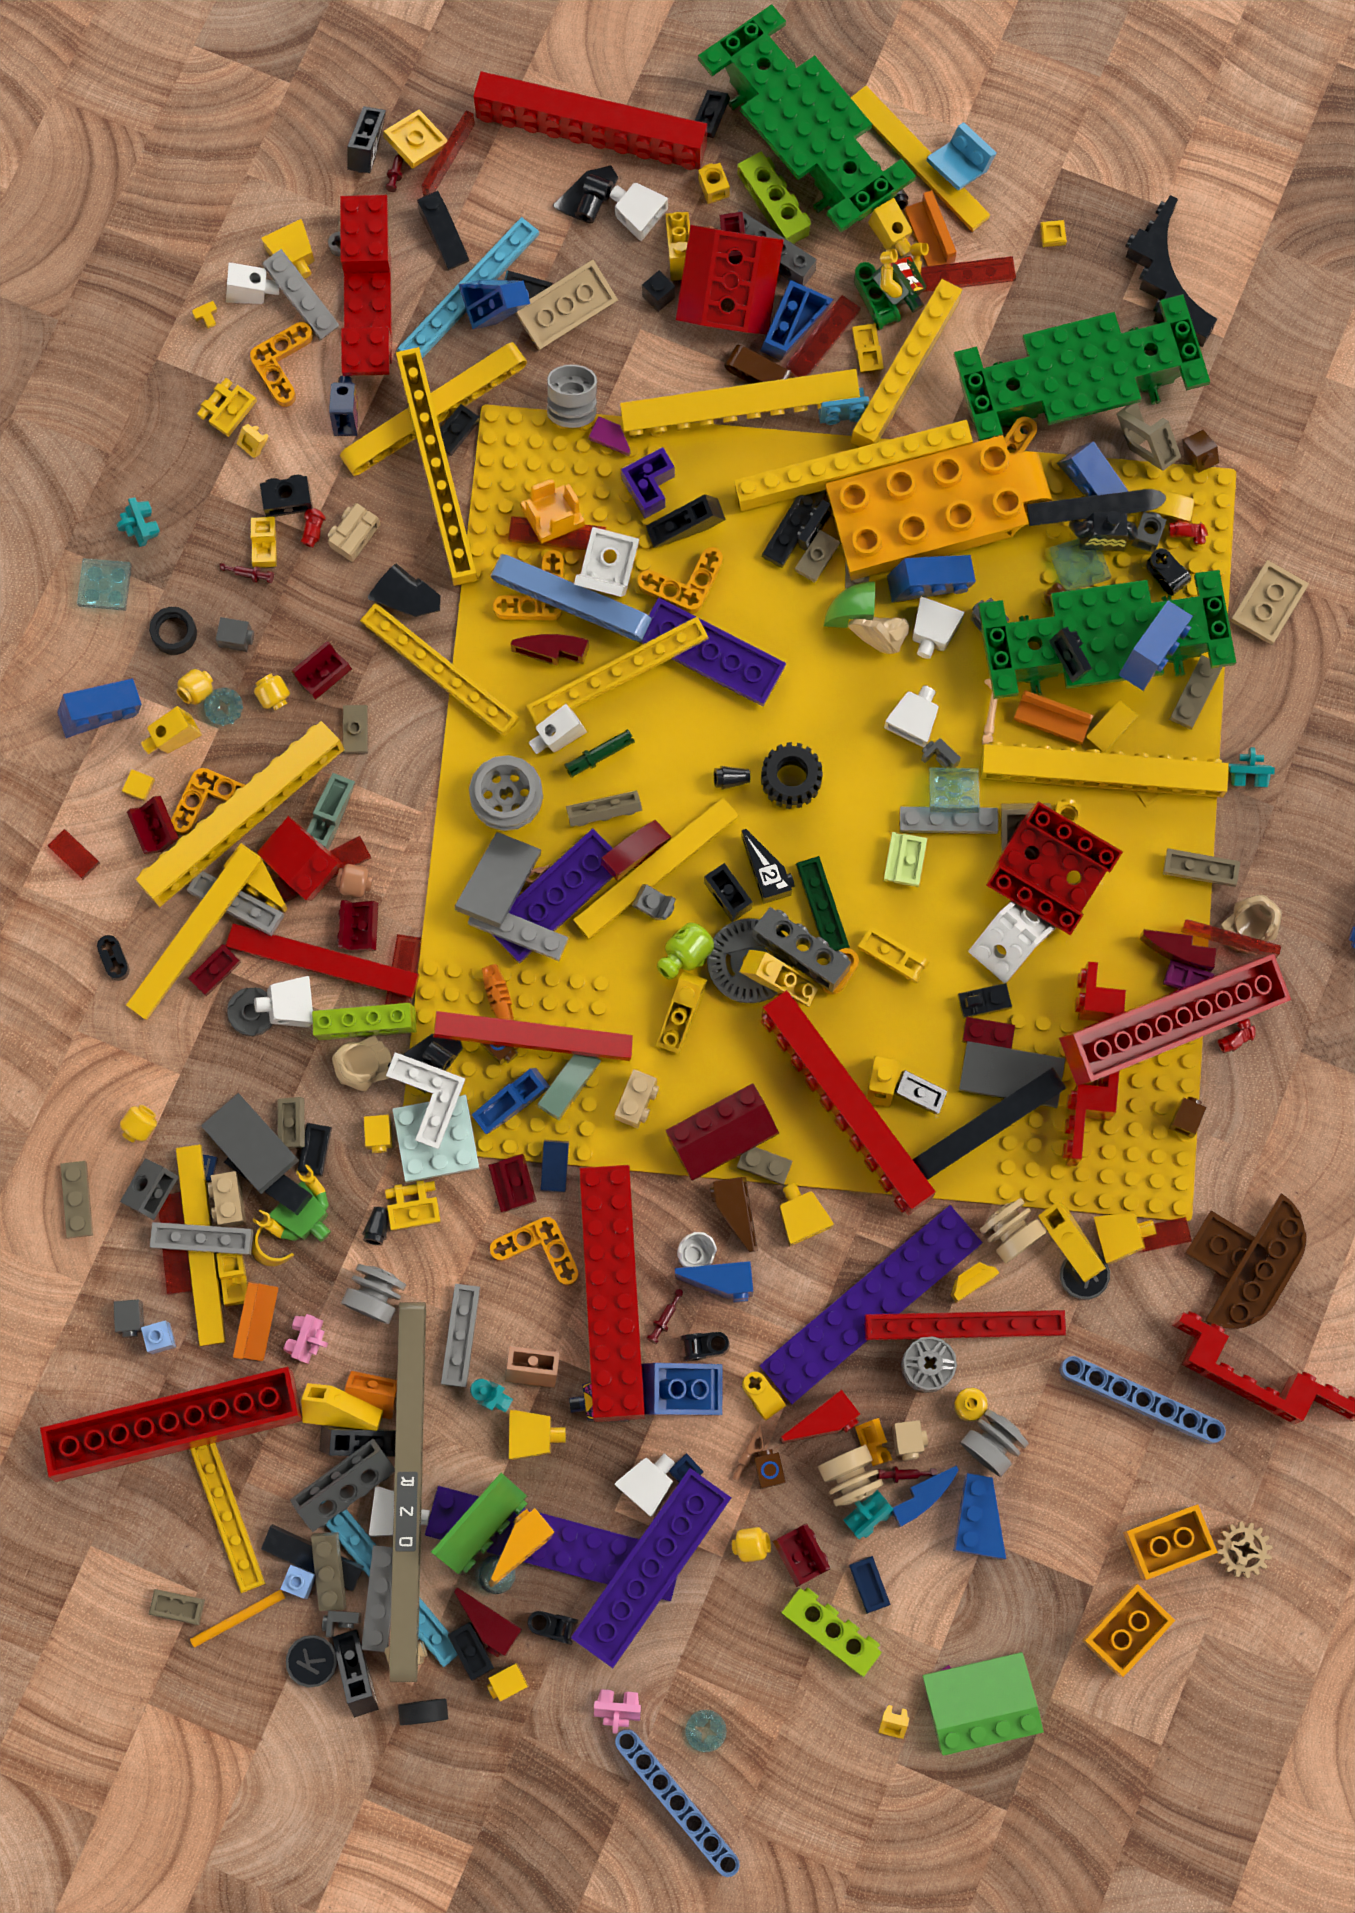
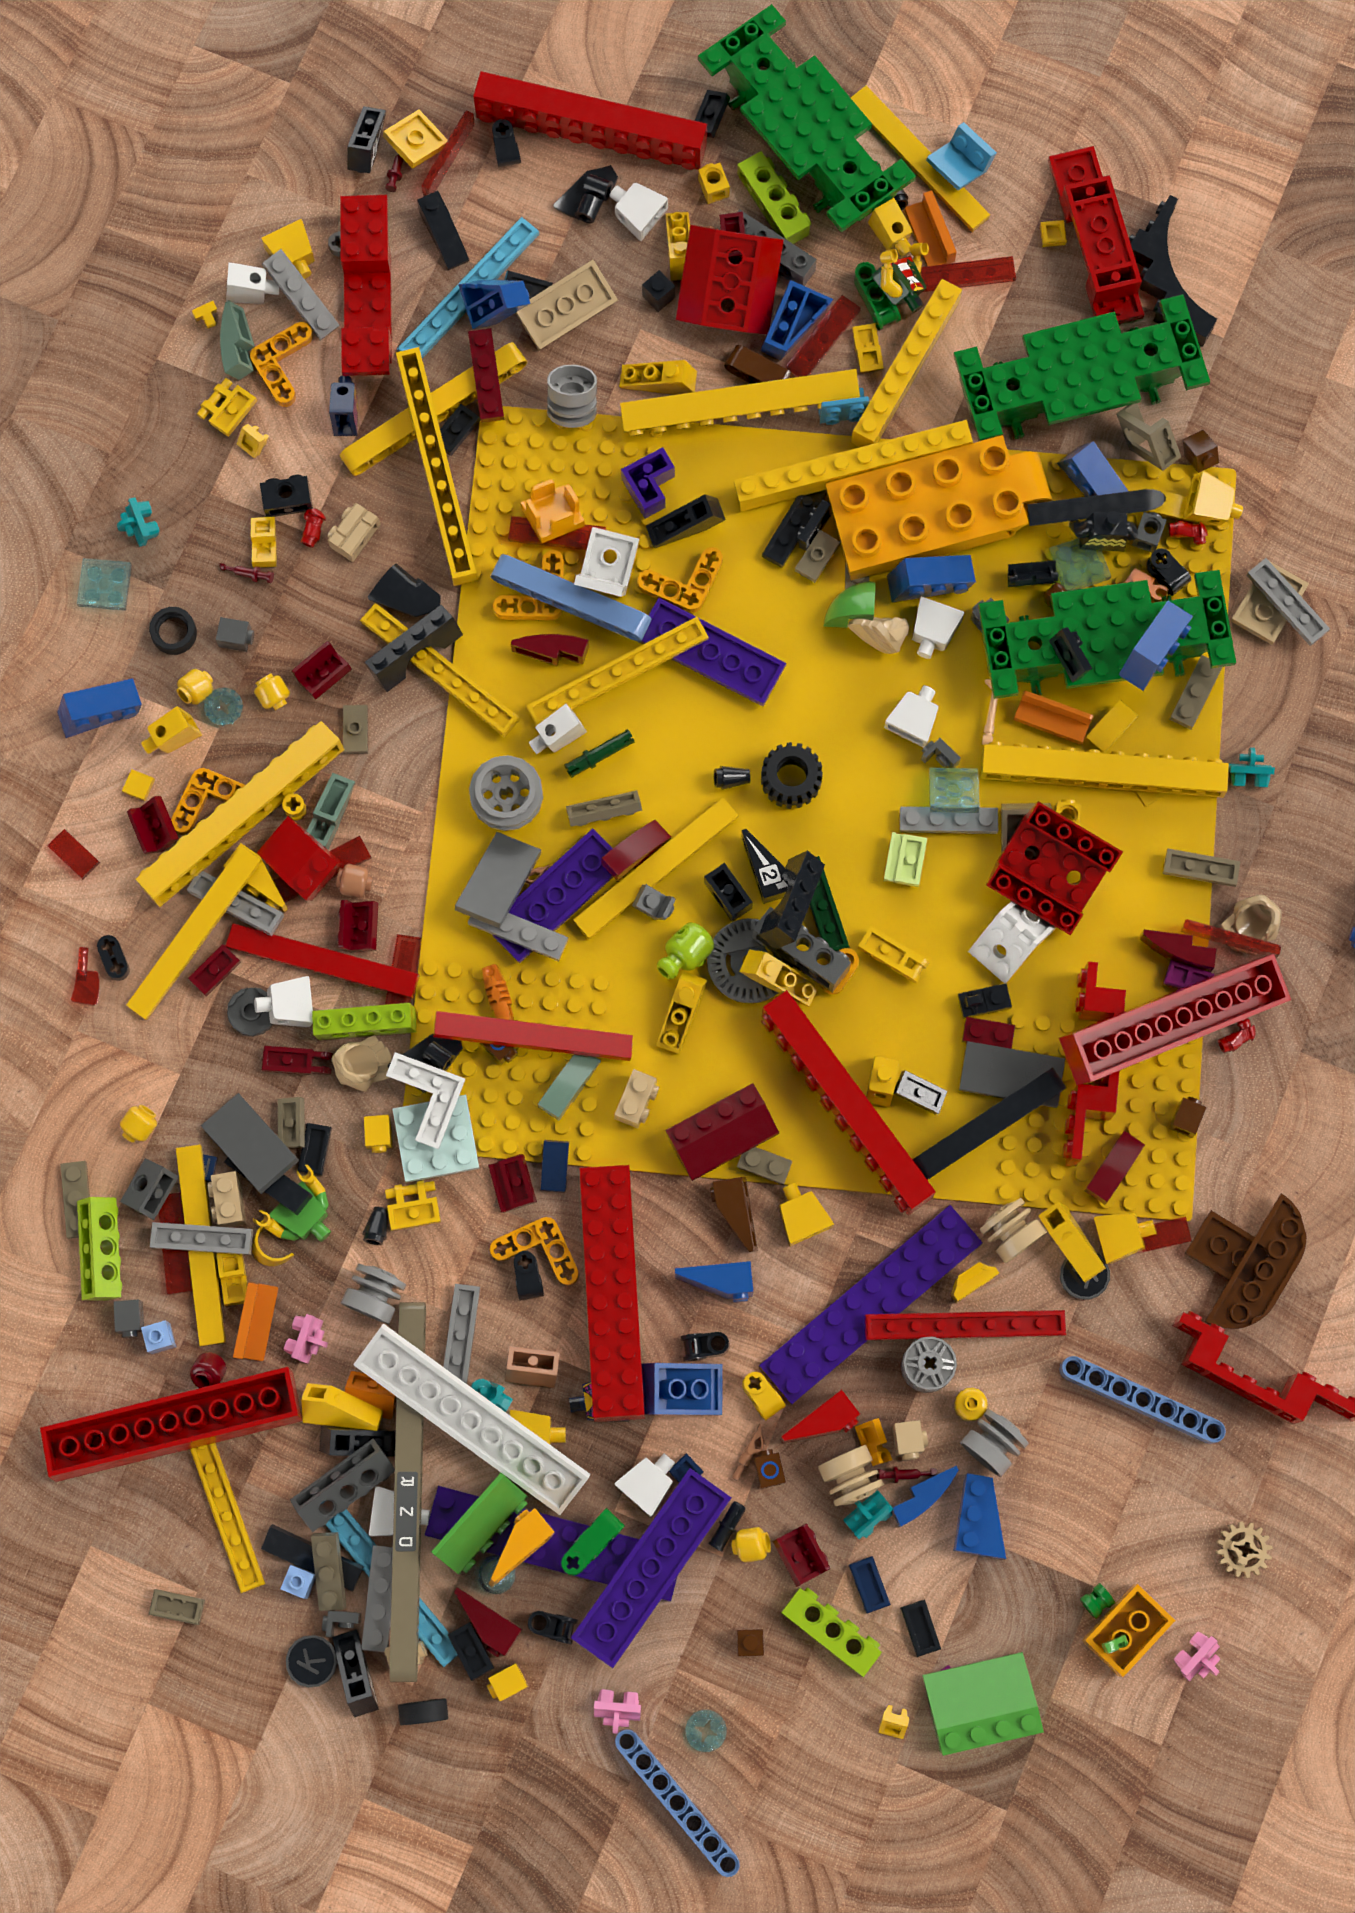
light orange bar [190,1589,286,1648] -> none
blue slope [472,1068,550,1134] -> none
magenta tile [589,416,631,456] -> none
dark red piece [646,1289,683,1344] -> none
white hair [677,1232,717,1267] -> none
light orange plate [1004,417,1037,456] -> none
light orange brick [1123,1504,1218,1581] -> none
none -> clear red piece [71,947,100,1006]
none -> lime brick [77,1197,122,1301]
none -> dark red head [190,1352,227,1388]
none -> sand green slope [220,300,255,380]
none -> dark red hinge [261,1046,333,1075]
none -> yellow bush [282,793,307,821]
none -> white plate [353,1324,590,1515]
none -> black arch [365,605,463,692]
none -> dark red plate [468,328,505,423]
none -> black piece [492,119,521,168]
none -> black piece [514,1251,544,1301]
none -> green piece [561,1508,625,1576]
none -> yellow slope [619,360,697,395]
none -> black axle [708,1501,746,1552]
none -> reddish brown brick [737,1629,764,1656]
none -> black arch [759,850,825,949]
none -> black tile [900,1599,941,1657]
none -> black hinge [1008,560,1058,587]
none -> red bracket [1048,146,1144,324]
none -> green wheel [1080,1583,1116,1619]
none -> dark red slope [1084,1131,1145,1205]
none -> bright green tile [1101,1634,1128,1654]
none -> orange plate [1124,568,1168,603]
none -> bright pink hips [1174,1632,1220,1681]
none -> yellow torso [1183,472,1243,526]
none -> light grey plate [1246,558,1330,646]

